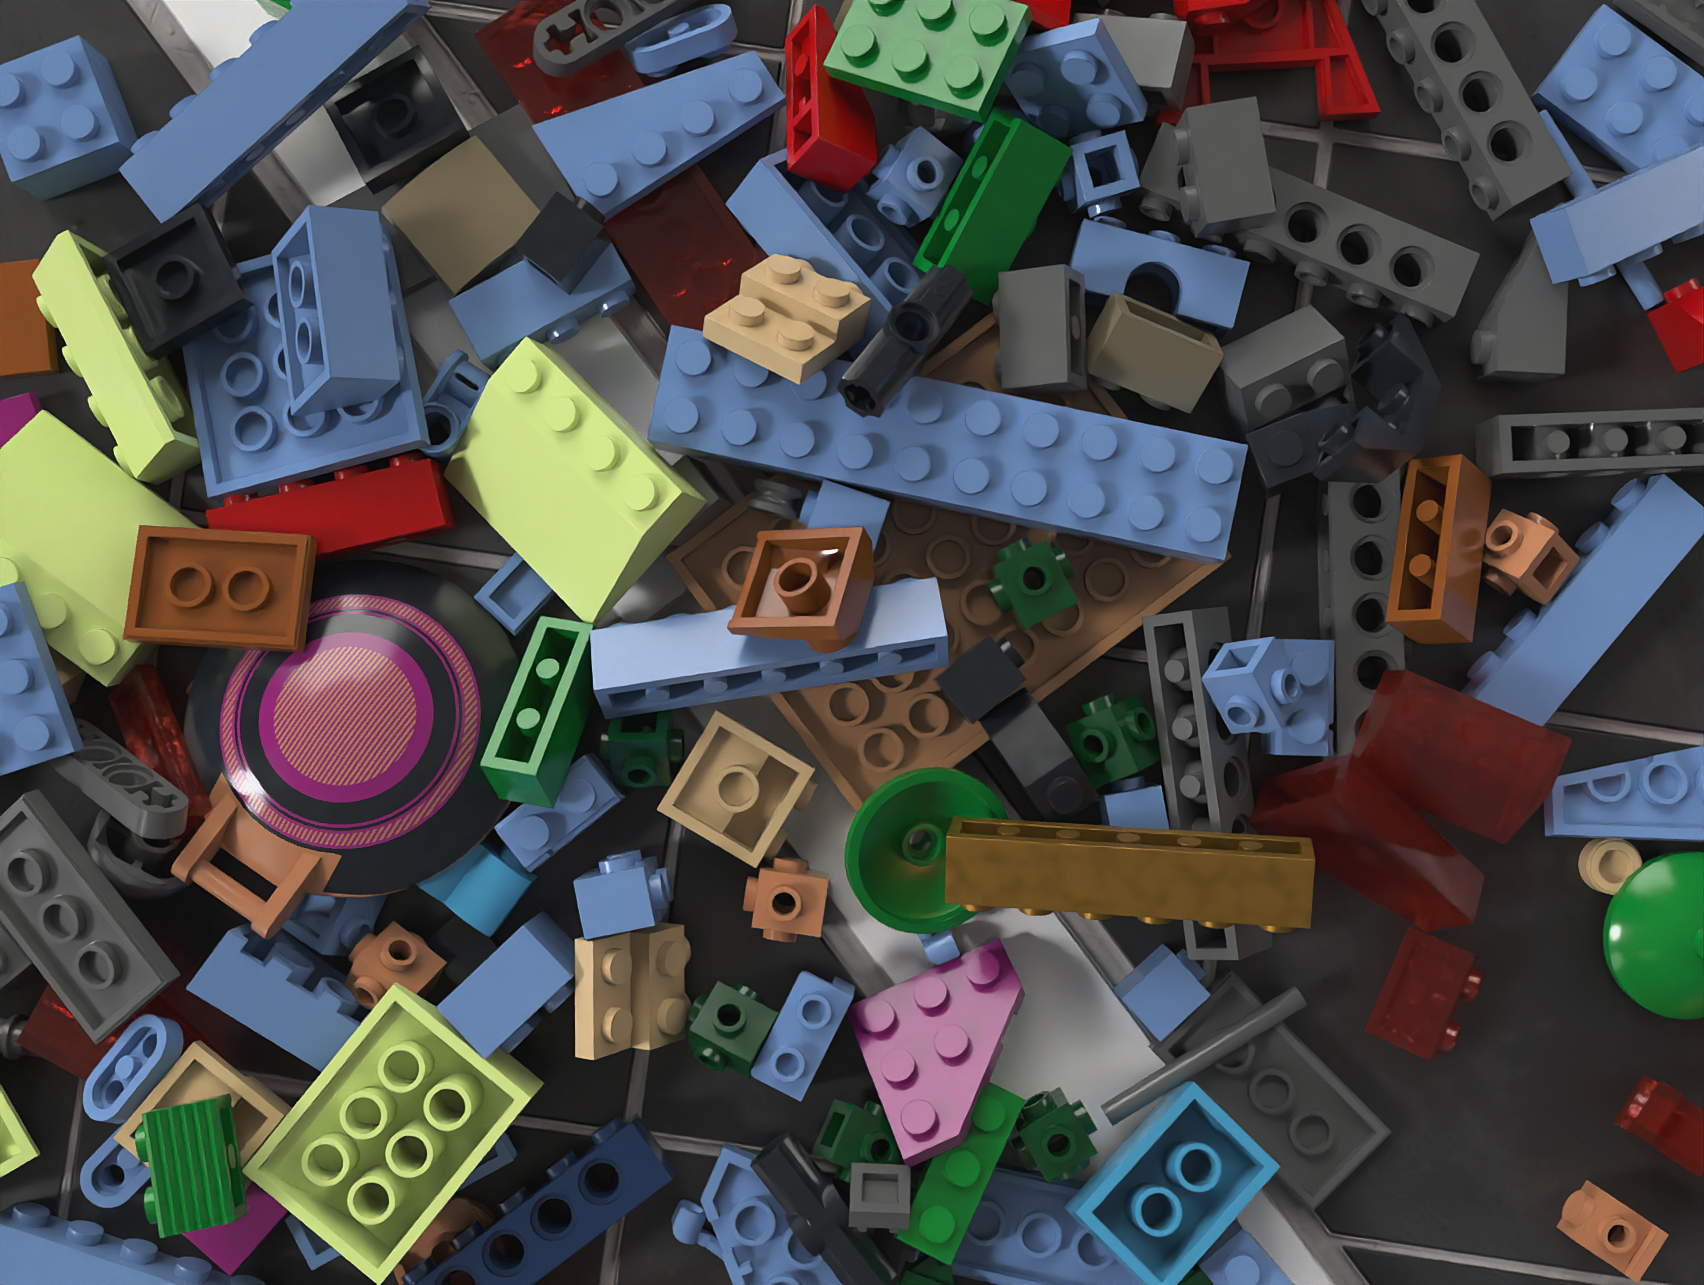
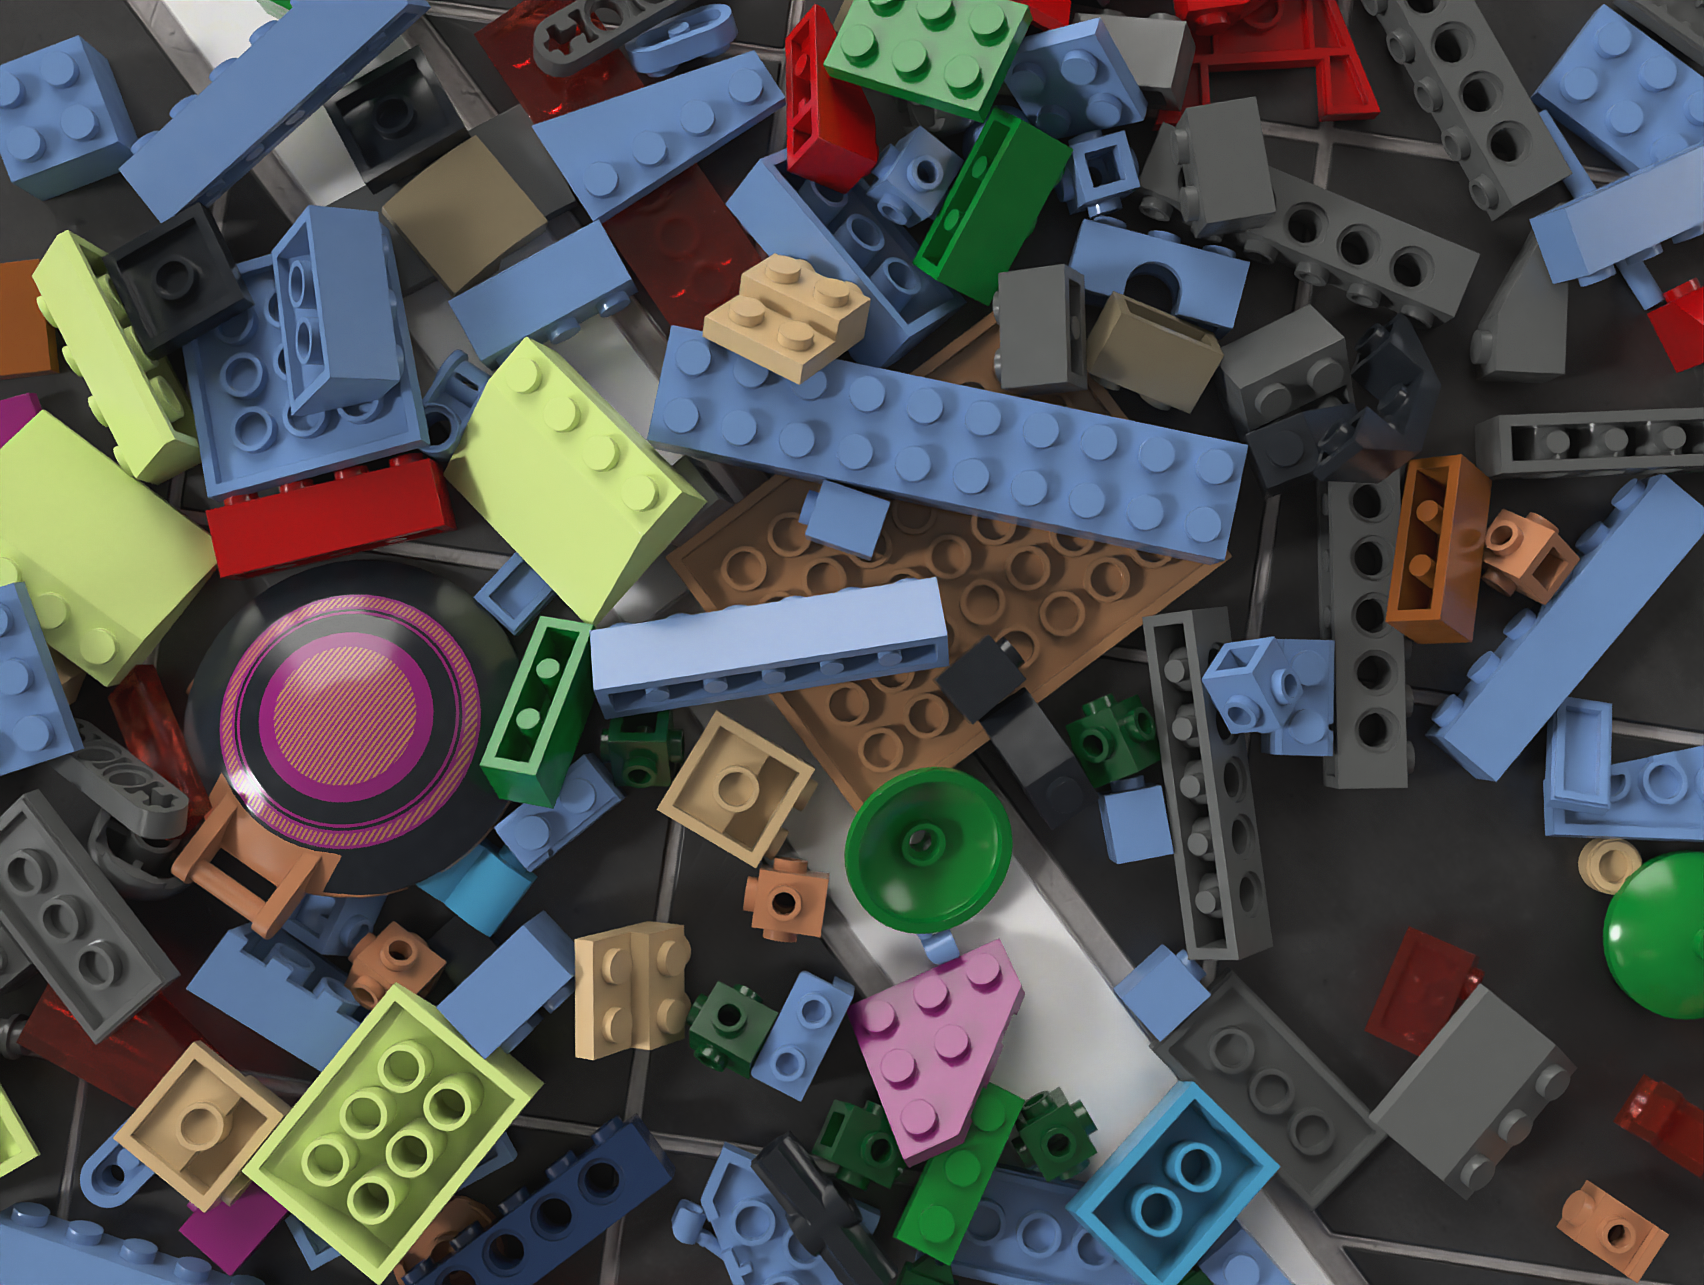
medium blue plate [83,1014,183,1124] -> none
dark orange tile [123,525,318,653] -> none
green brick [135,1093,248,1238] -> none
black brick [513,191,612,296] -> none
medium blue brick [573,849,674,940] -> none
dark orange slope [727,527,875,653] -> none
dark grey bush [747,478,804,521] -> none
black piece [837,265,974,418] -> none
dark grey tile [849,1163,910,1233] -> none
pearl gold brick [945,816,1315,933] -> none
dark green brick [986,537,1078,631] -> none
dark grey bar [1100,986,1307,1126] -> none
clear red slope [1249,753,1485,932] -> none
clear red slope [1341,670,1572,845] -> none
none -> dark grey slope [1368,984,1577,1201]
none -> medium blue tile [1544,697,1612,816]

